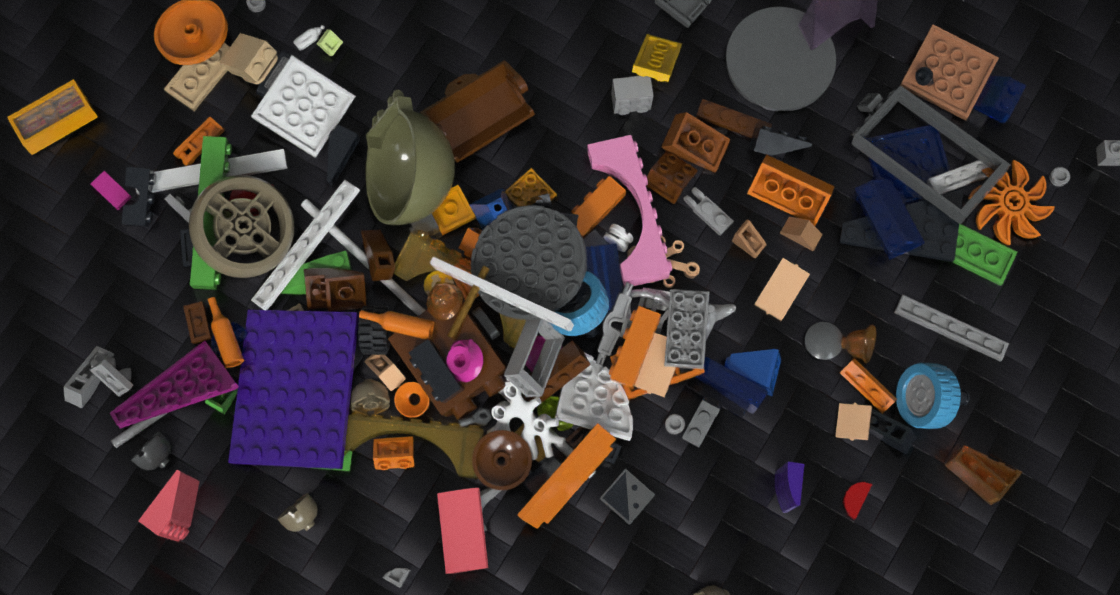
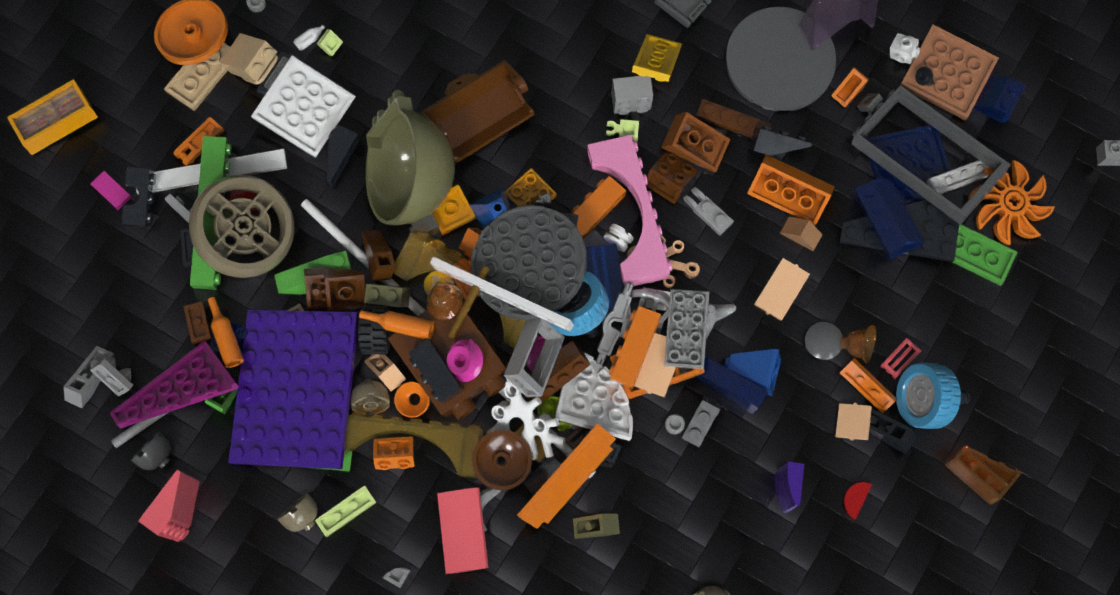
white tile [251,180,360,311] -> none
dark grey piece [458,408,492,427] -> none
dark grey beam [471,307,500,341] -> none
tile [600,469,655,525] -> none
medium nougat slope [732,220,767,258] -> none
light grey tile [894,295,1009,361] -> none
light grey tile [1049,167,1070,187] -> none
none -> yellowish green plate [315,486,377,537]
none -> olive brick [364,283,411,307]
none -> olive slope [573,514,620,539]
none -> yellowish green plate [606,120,639,141]
none -> orange slope [831,67,869,107]
none -> coral tile [880,338,921,379]
none -> white brick [890,33,920,64]

